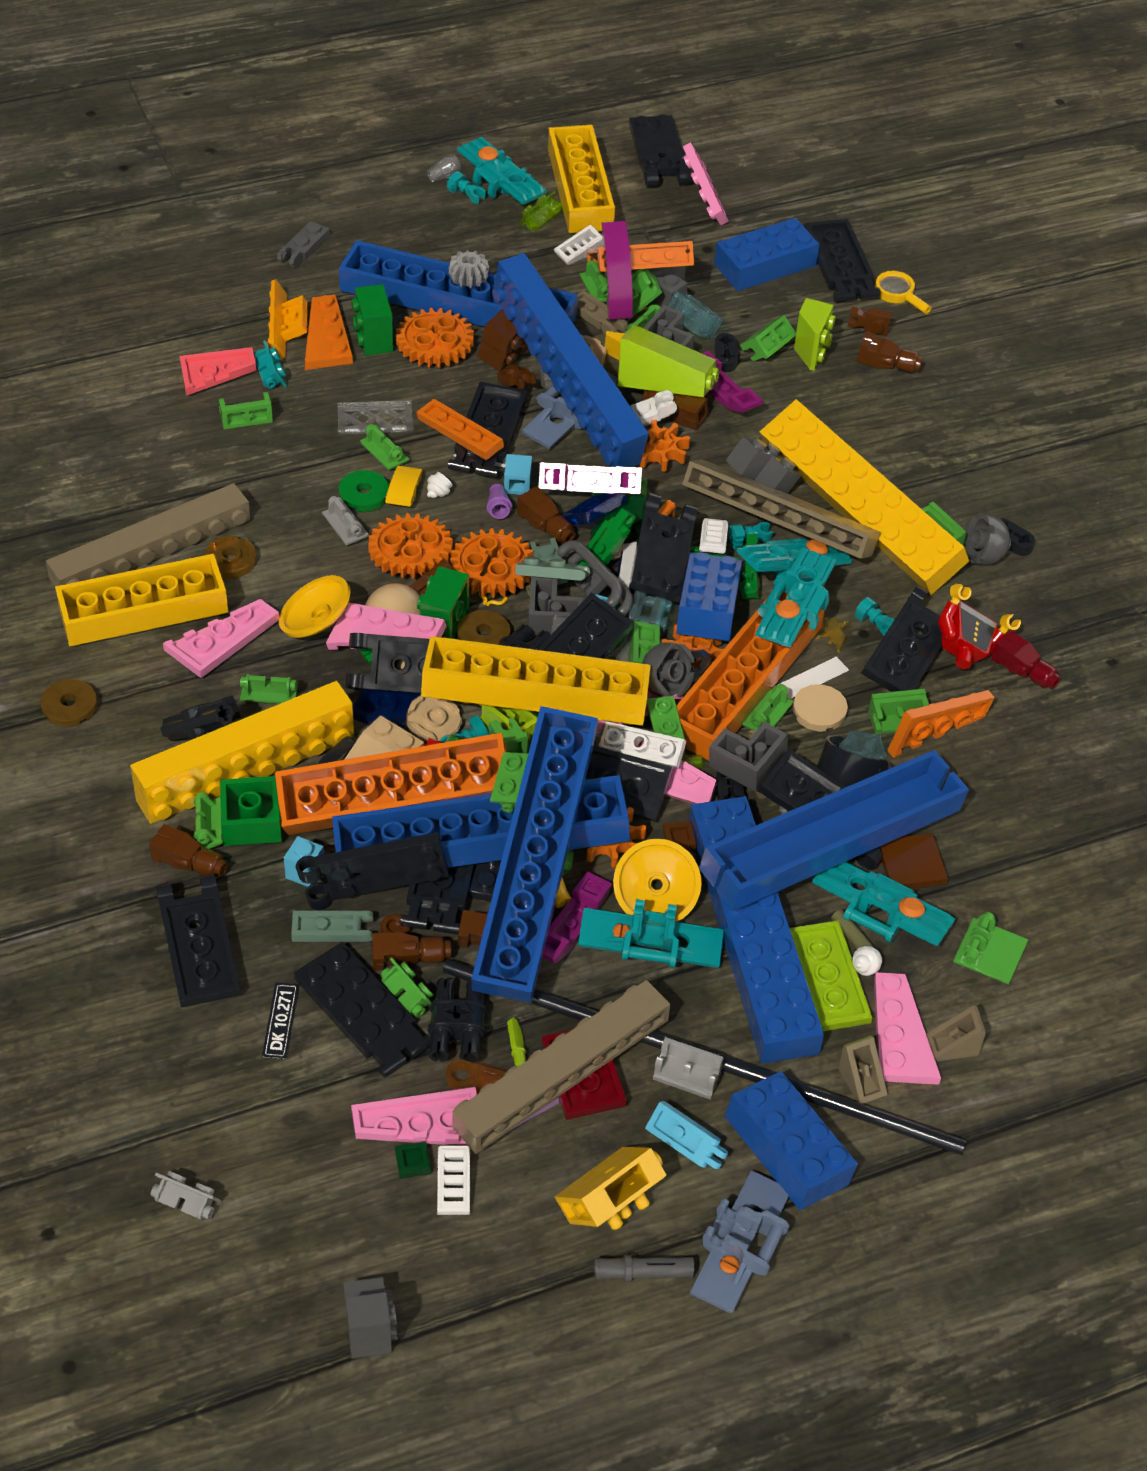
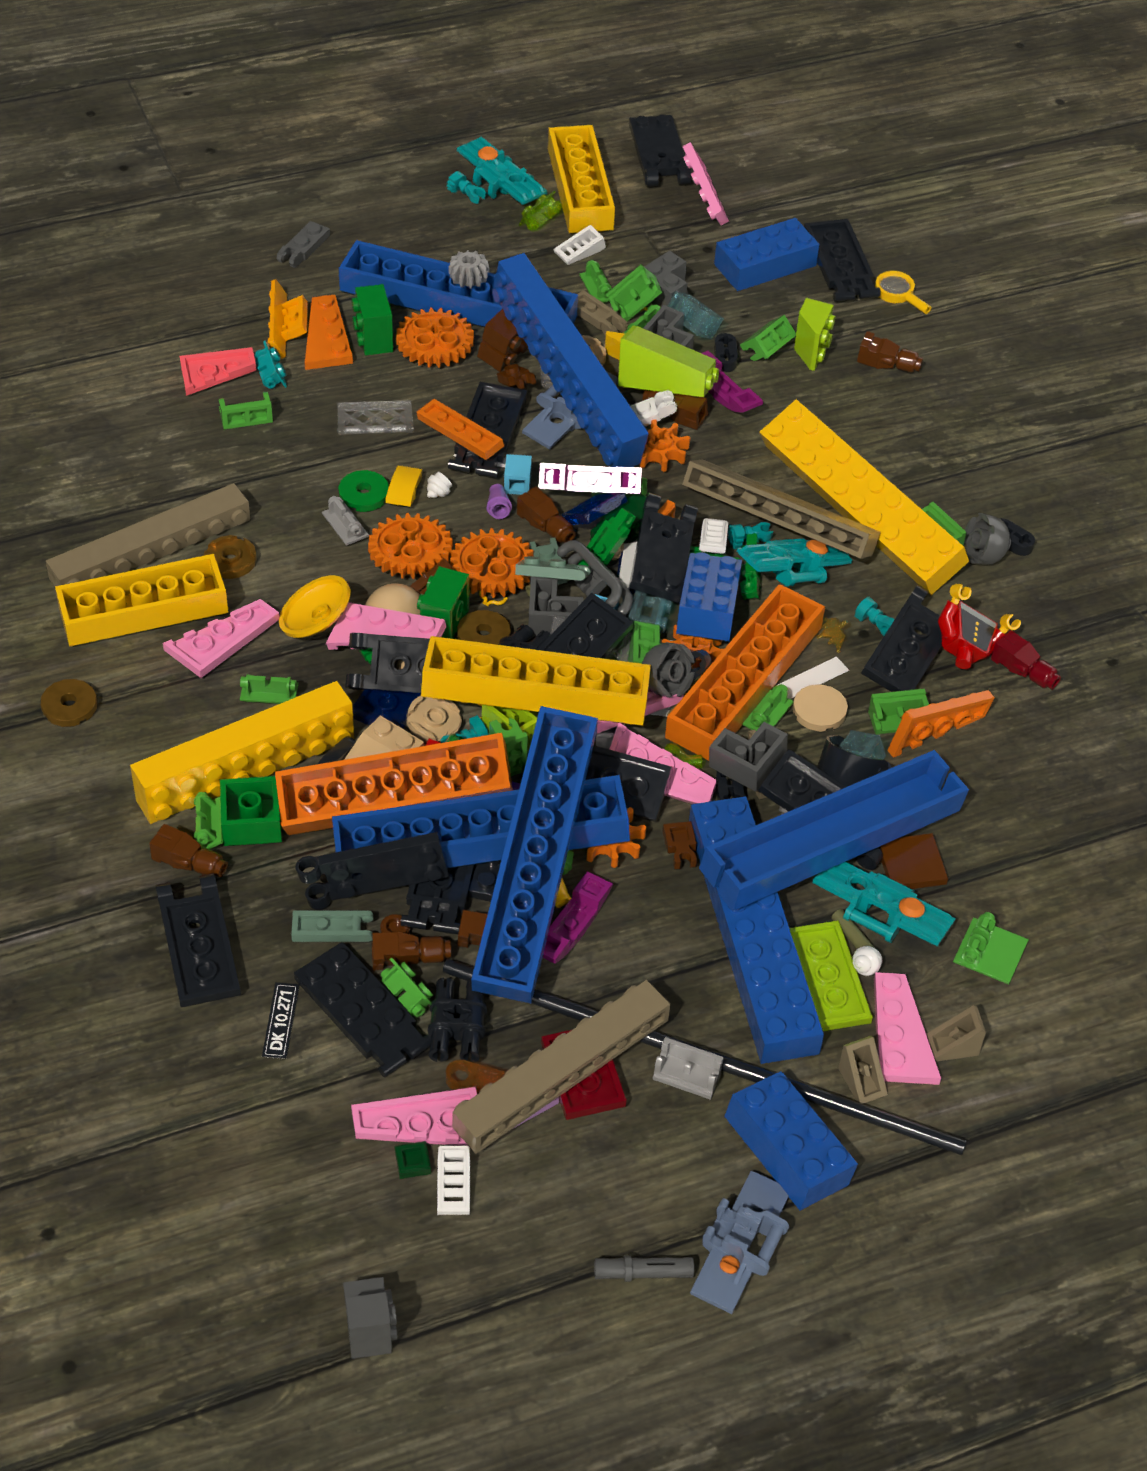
light grey hinge [151,1171,222,1220] -> none
black piece [160,695,241,741] -> none
medium azure brick [284,836,324,887] -> none
bright green hinge [360,424,409,470] -> none
clear cone [426,154,461,182] -> none
bright green hinge [490,752,528,813] -> none
lime piece [507,1017,526,1067] -> none
yellow piece [554,1147,667,1230] -> none
teal piece [578,899,724,968] -> none
orange panel [586,241,694,272] -> none
white tile [599,721,686,768] -> none
magenta slope [601,221,633,319] -> none
yellow dish [613,839,701,922] -> none
medium azure hinge [645,1101,728,1169] -> none
bright green hinge [647,696,684,739] -> none
dark grey brick [726,436,801,494] -> none
teal piece [755,548,837,648] -> none
reddish brown plate [848,306,892,337] -> none

